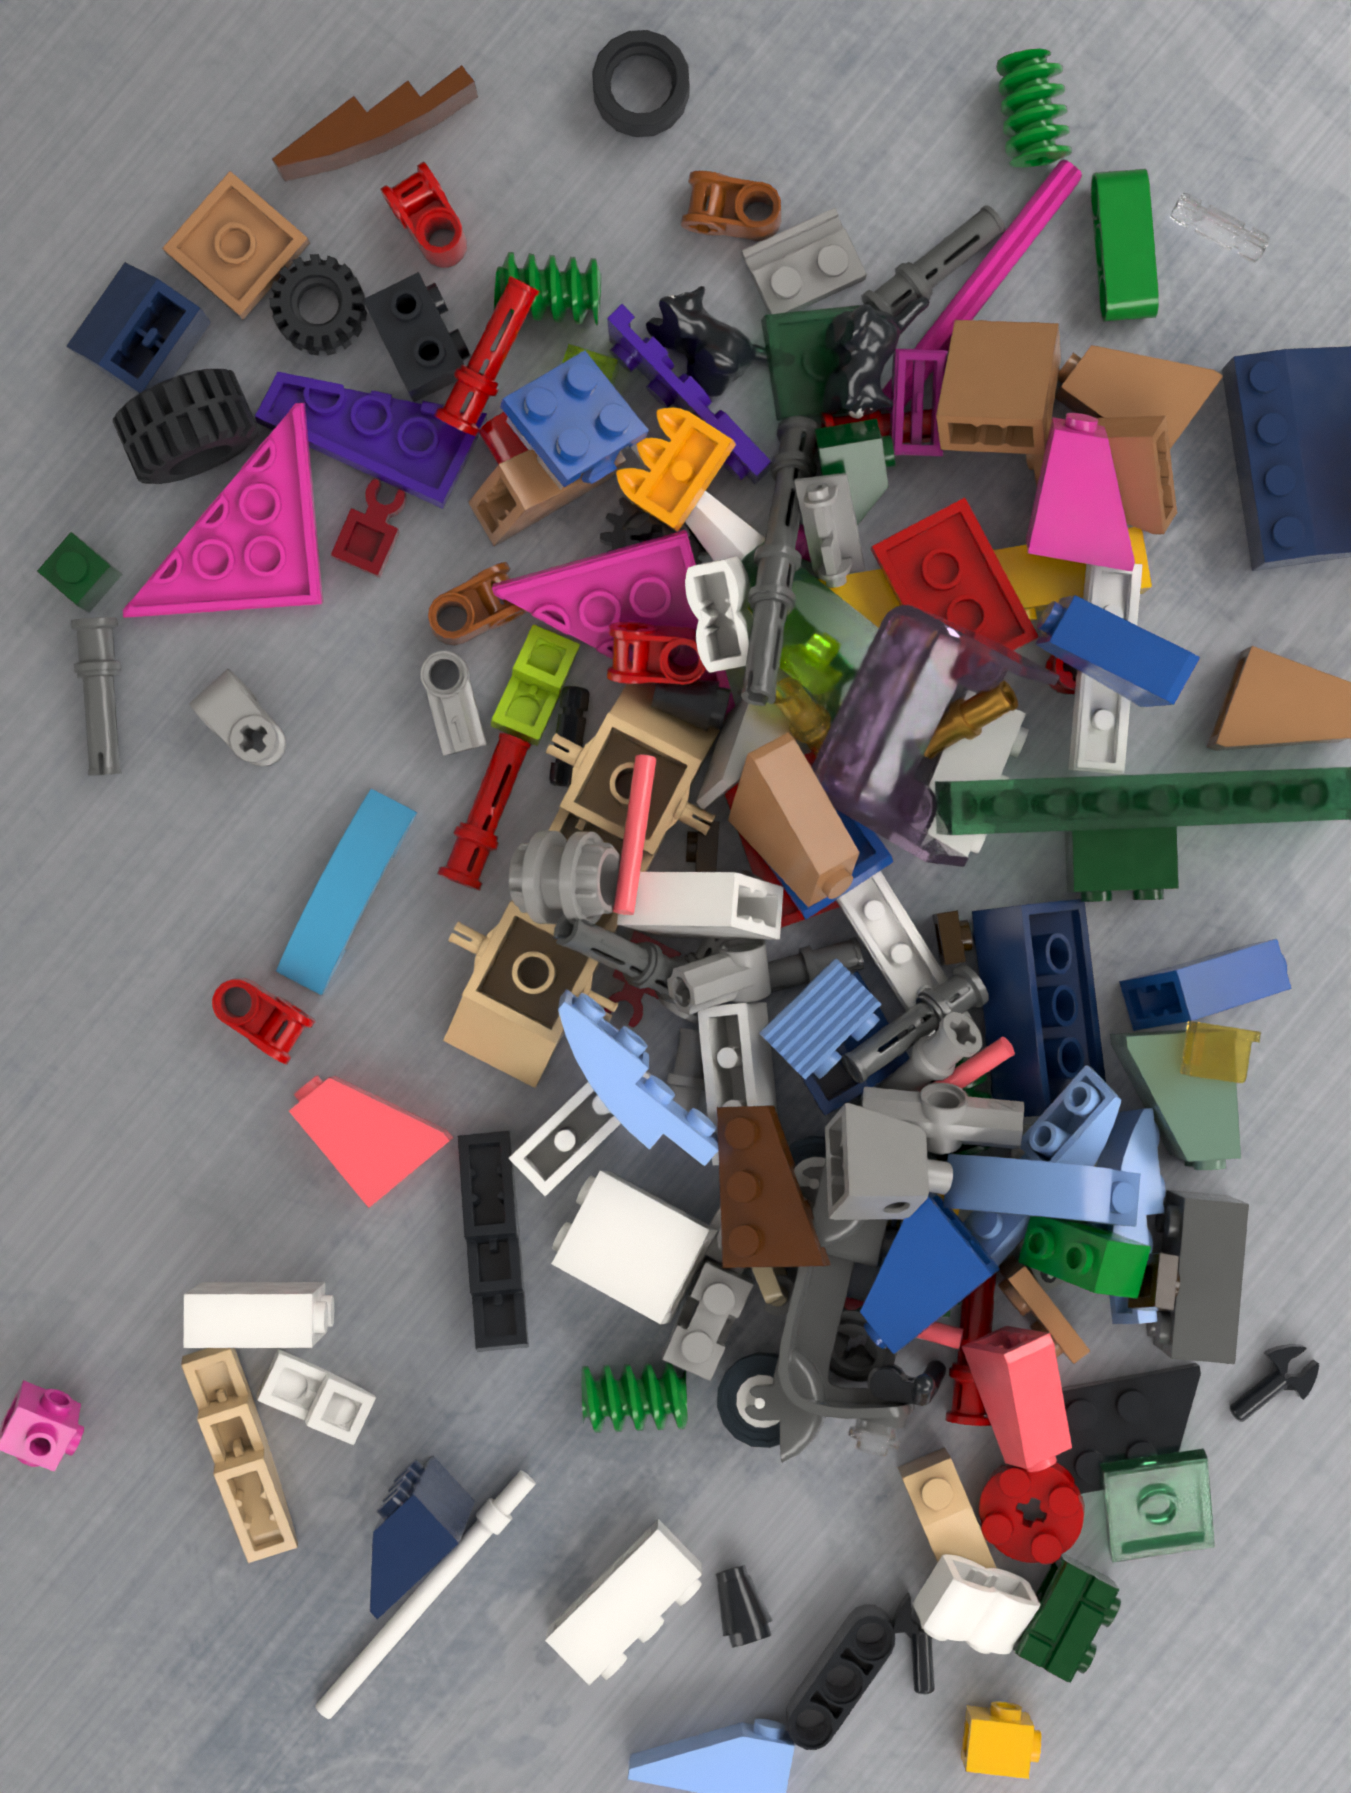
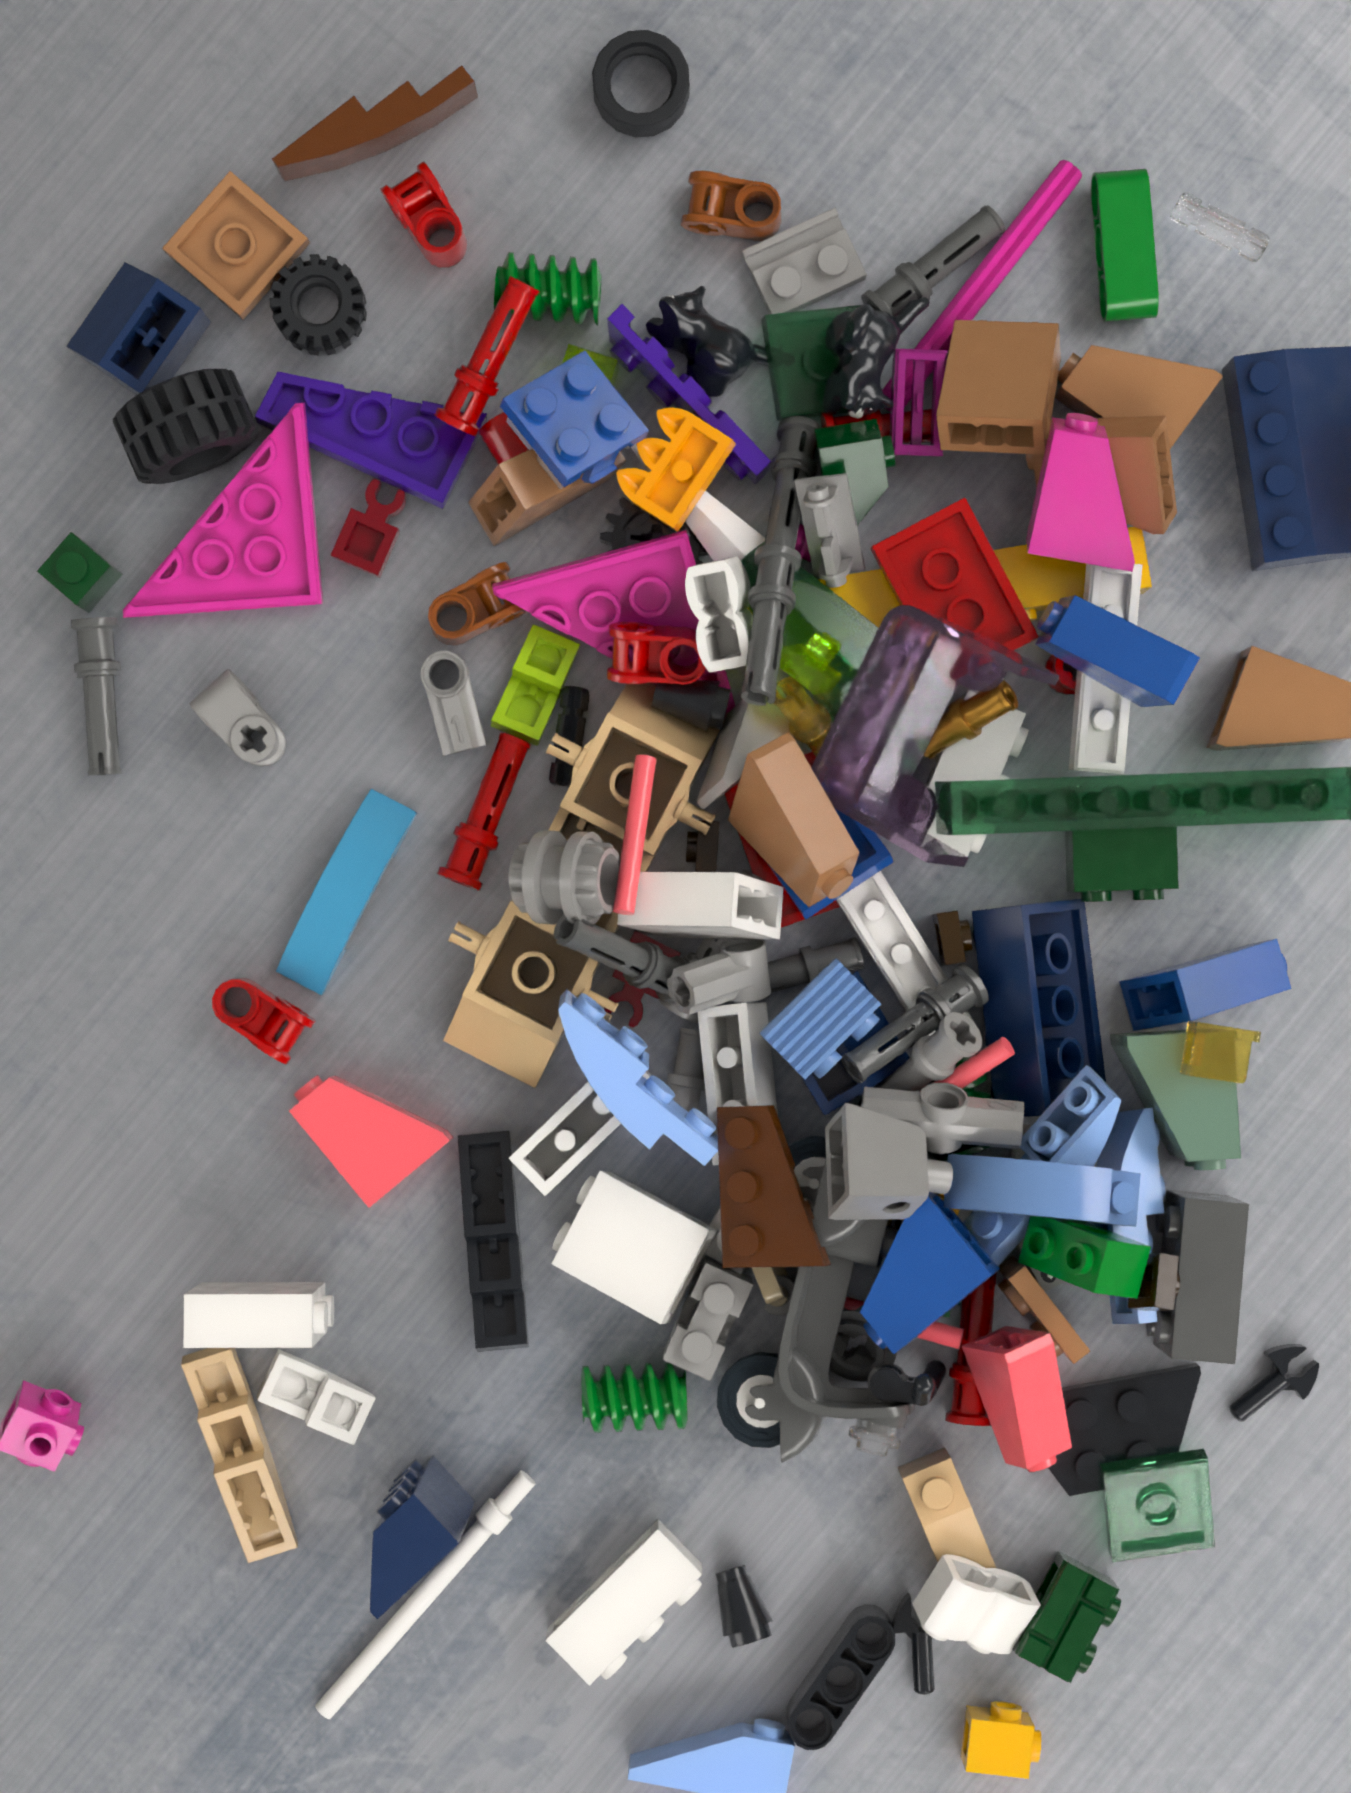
black brick [363,272,471,402] -> none
red plate [979,1462,1085,1564] -> none
green piece [996,48,1072,168] -> none

